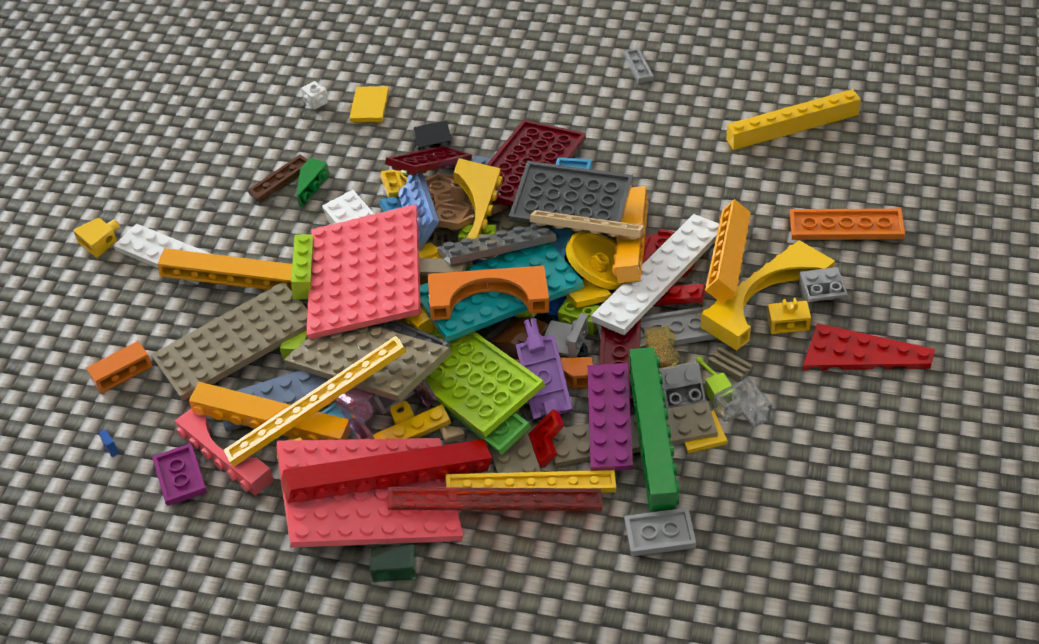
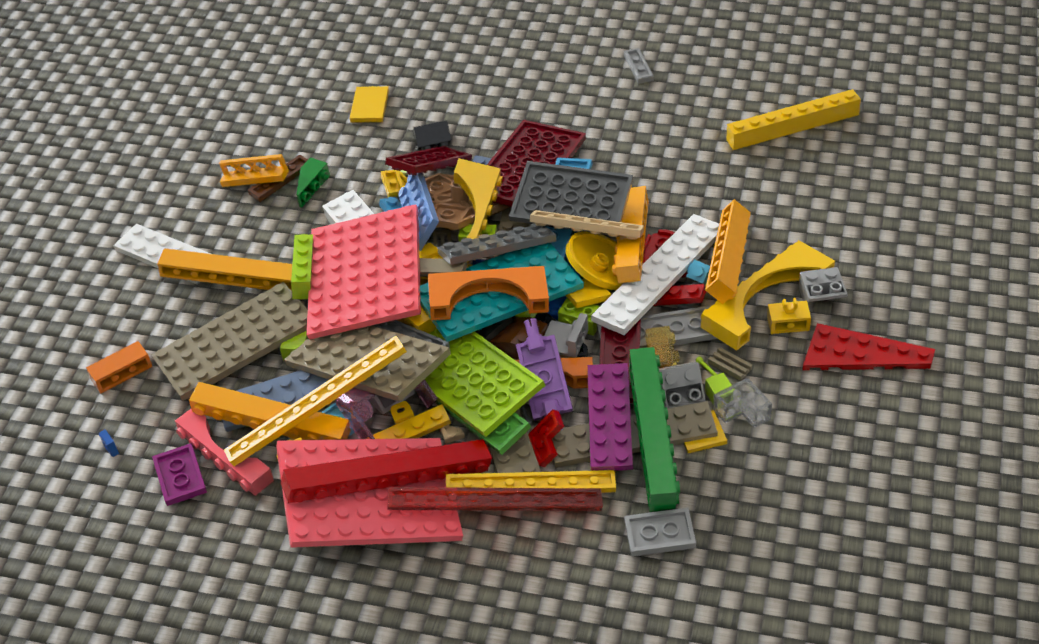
yellow torso [73,218,120,258] -> none
white brick [301,81,328,110] -> none
clear green brick [370,545,417,582] -> none
orange plate [790,208,905,240] -> none
none -> light orange fence [219,154,289,187]
none -> medium azure brick [686,259,710,285]

